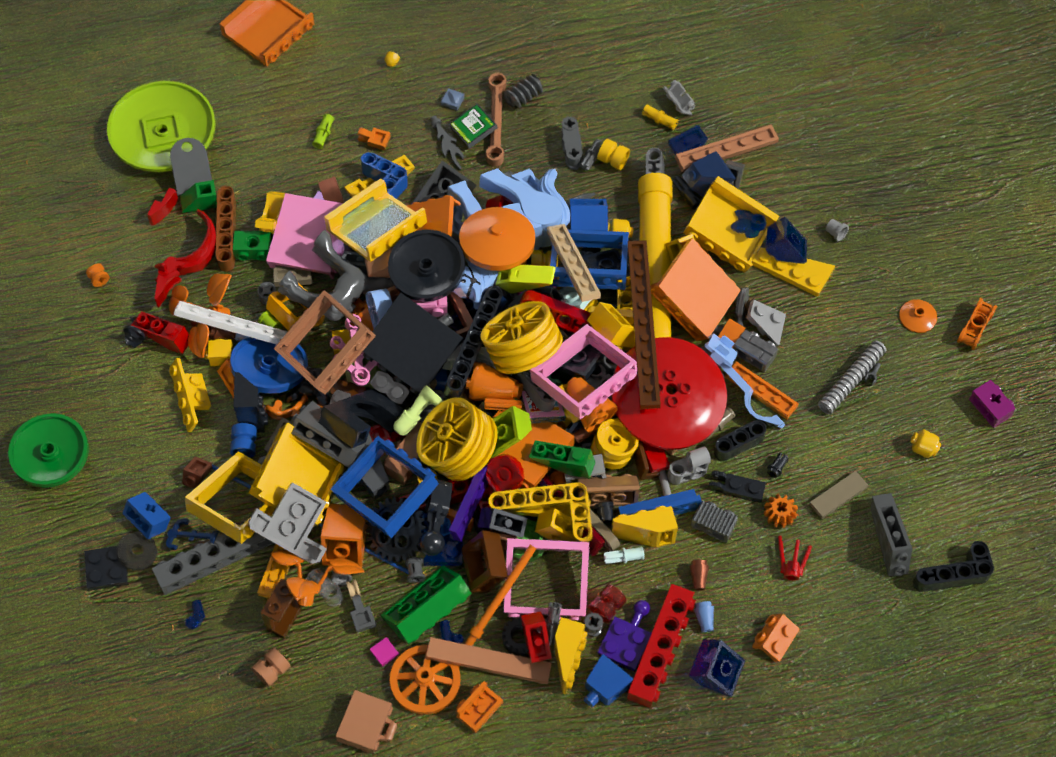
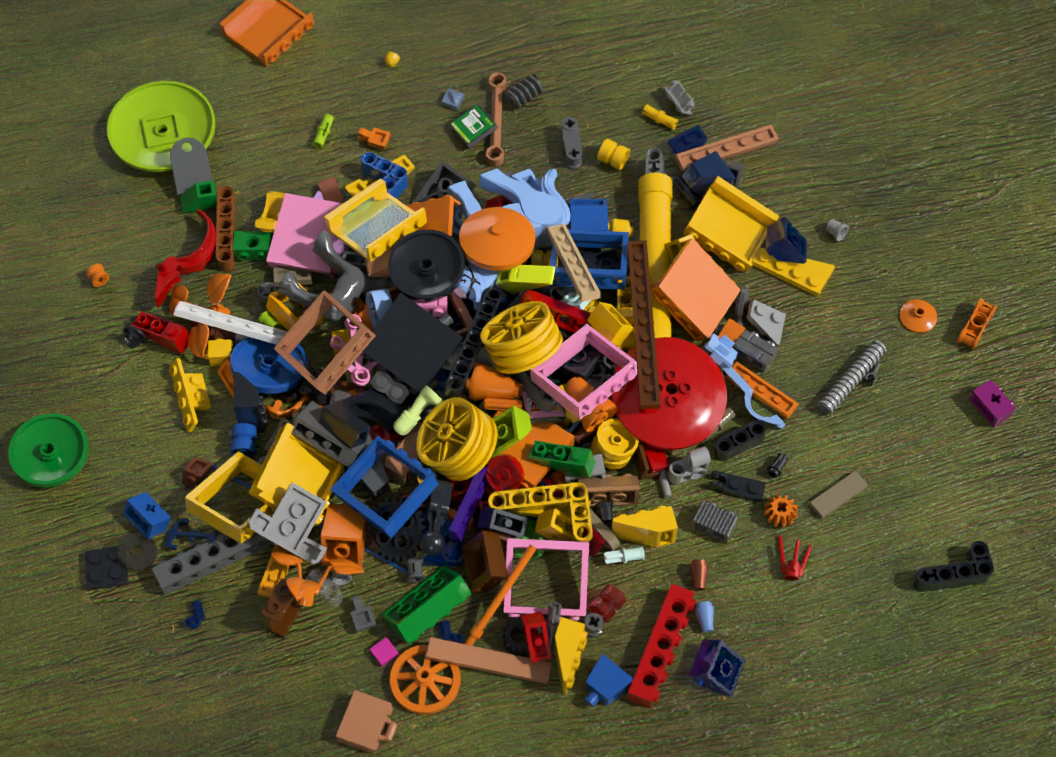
red slope [147,188,179,226] -> none
nougat wheel [251,647,291,687] -> none
tan bush [346,579,361,599] -> none
dark grey piece [430,116,464,171] -> none
orange bracket [456,681,503,733] -> none
dark grey axle [580,139,603,171] -> none
dark purple plate [598,600,652,672] -> none
blue fence [618,489,701,515] -> none
clear blue plate [731,210,766,238] -> none
orange bracket [752,614,800,662] -> none
dark grey slope [870,493,912,576] -> none
yellow head [910,429,941,458] -> none

